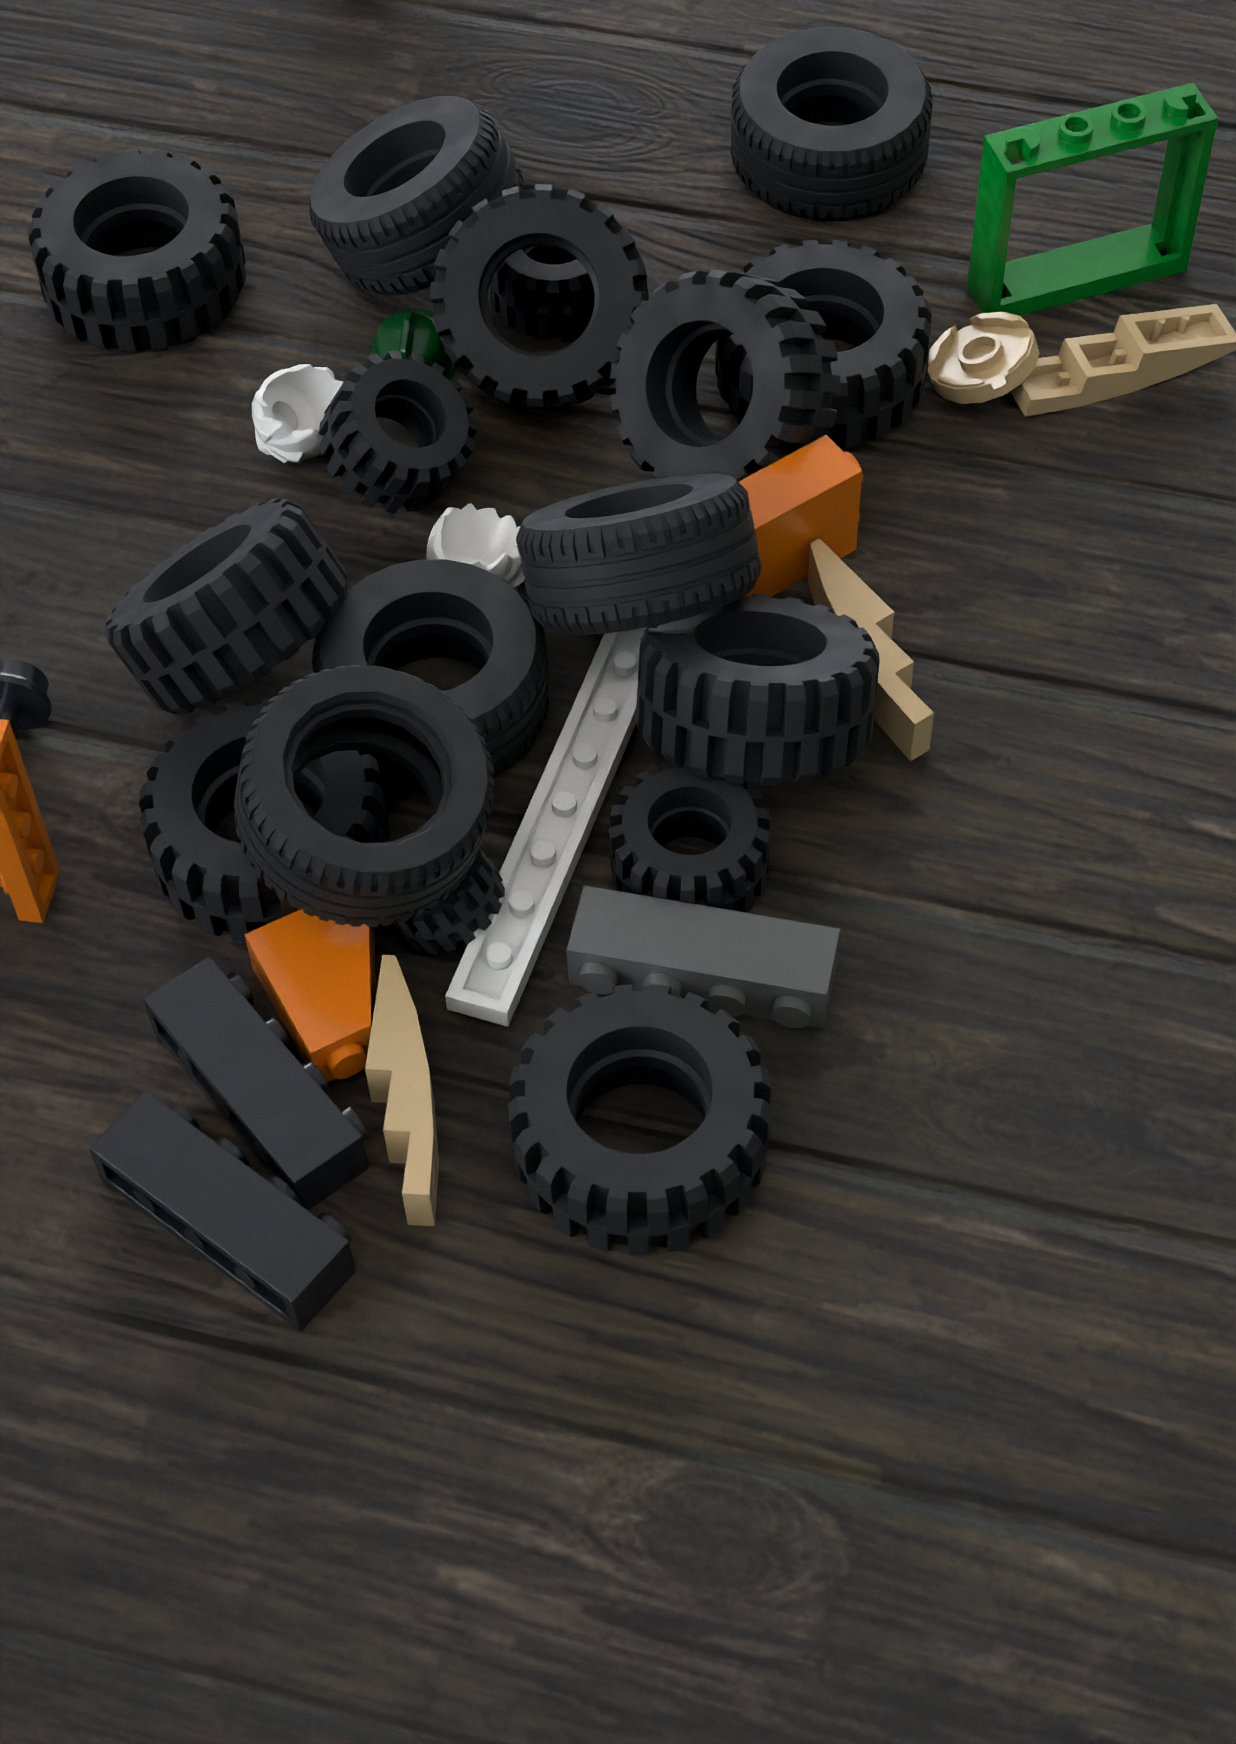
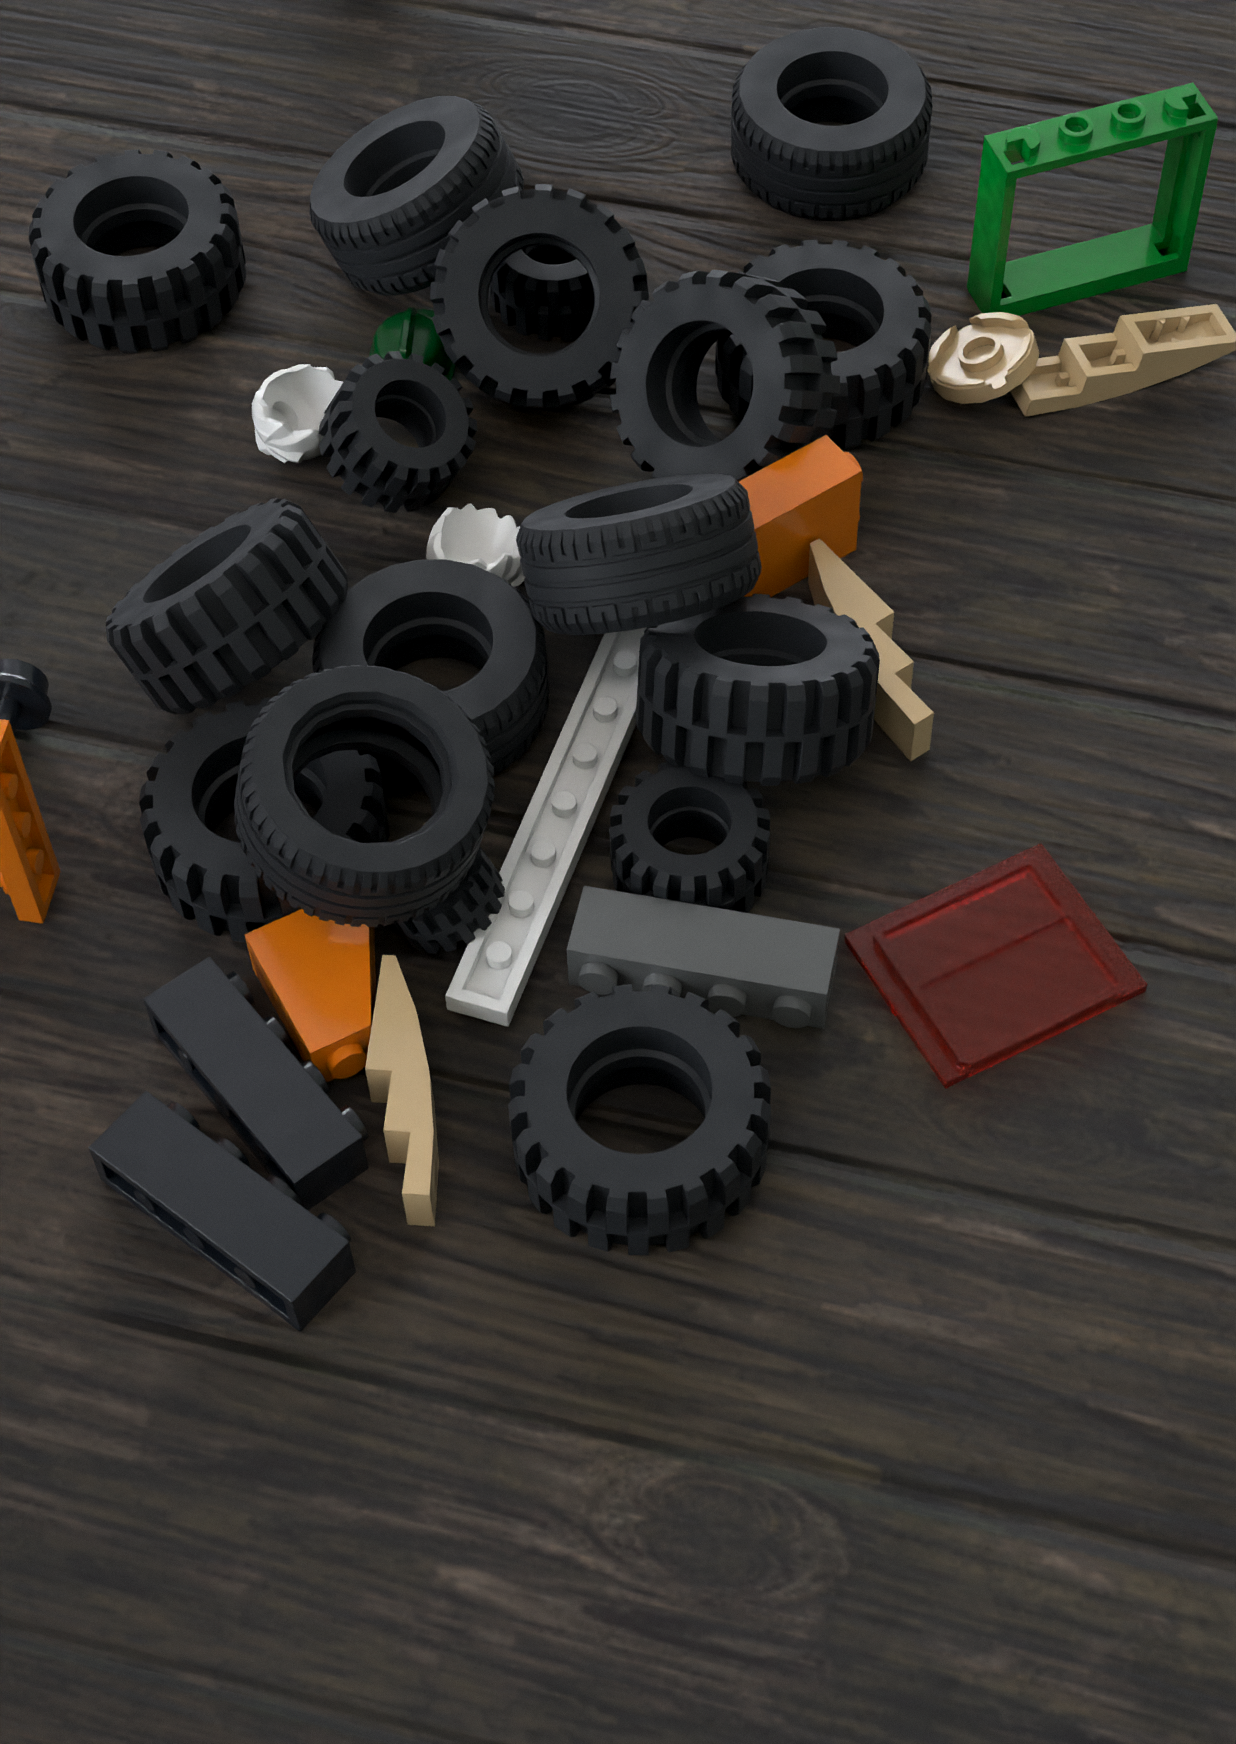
none -> clear red piece [844,843,1147,1089]

